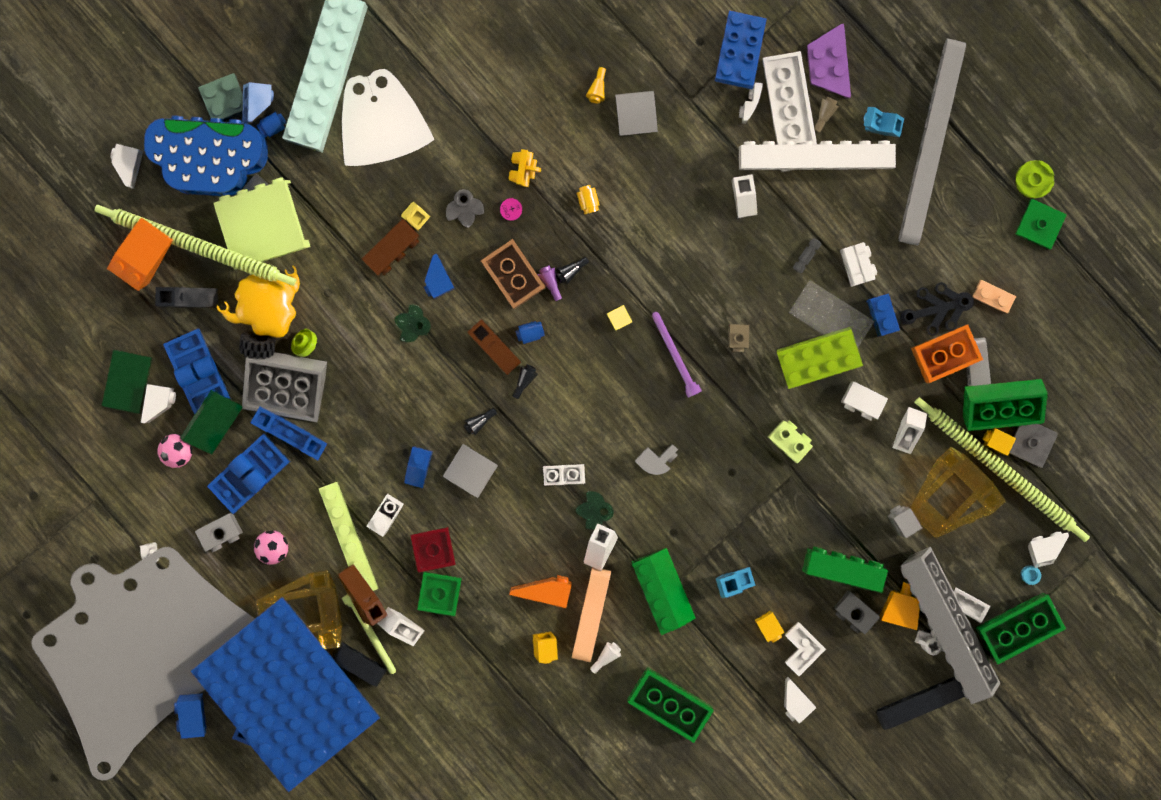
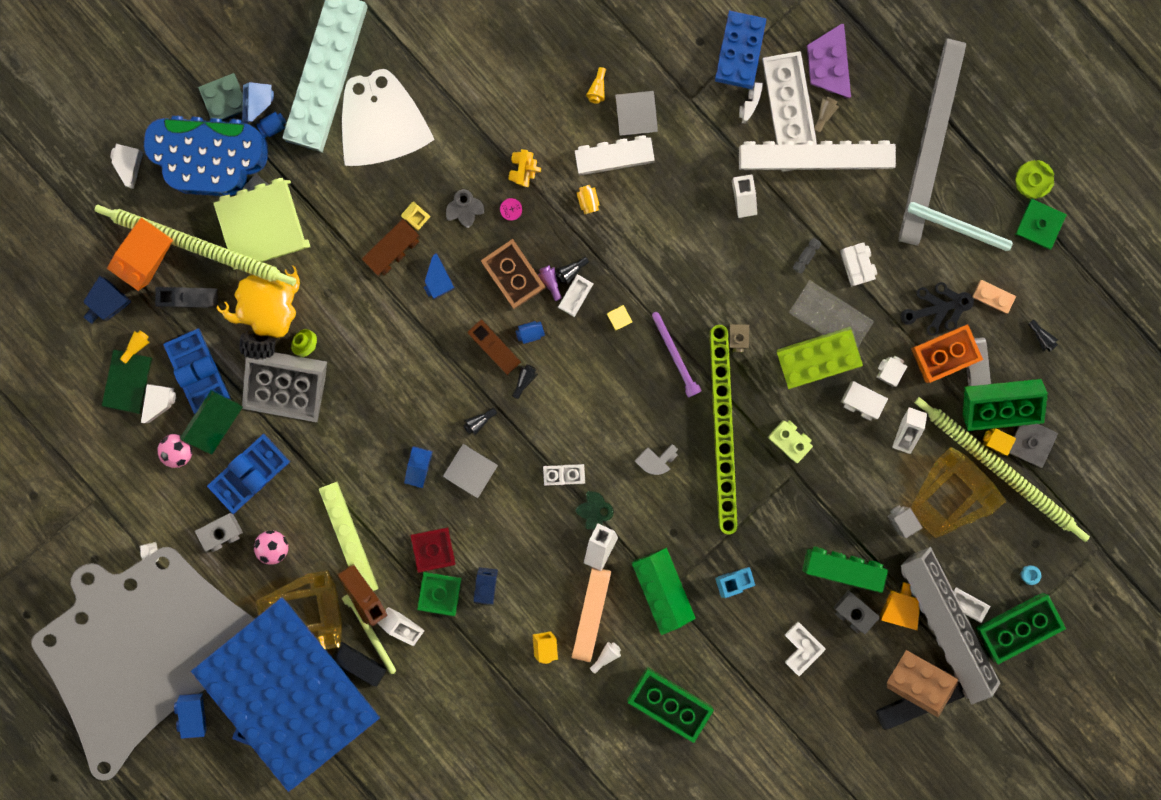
blue slope [250,406,327,461] -> none
white slope [367,494,404,537] -> none
clear green plate [394,305,431,342] -> none
orange slope [509,575,571,608] -> none
yellow brick [755,611,785,642] -> none
white slope [784,677,816,724] -> none
dark azure brick [864,107,904,137] -> none
blue brick [867,293,900,337] -> none
white piece [915,630,944,655] -> none
white slope [1028,532,1069,568] -> none
none -> dark blue torso [83,276,132,324]
none -> yellow cone [120,330,150,363]
none -> dark blue torso [474,567,498,606]
none -> white plate [558,274,593,317]
none -> white brick [575,136,655,176]
none -> lime beam [709,325,737,534]
none -> white brick [876,356,907,387]
none -> medium nougat brick [887,650,958,717]
none -> light aqua axle [907,202,1013,251]
none -> black cone [1028,320,1059,352]

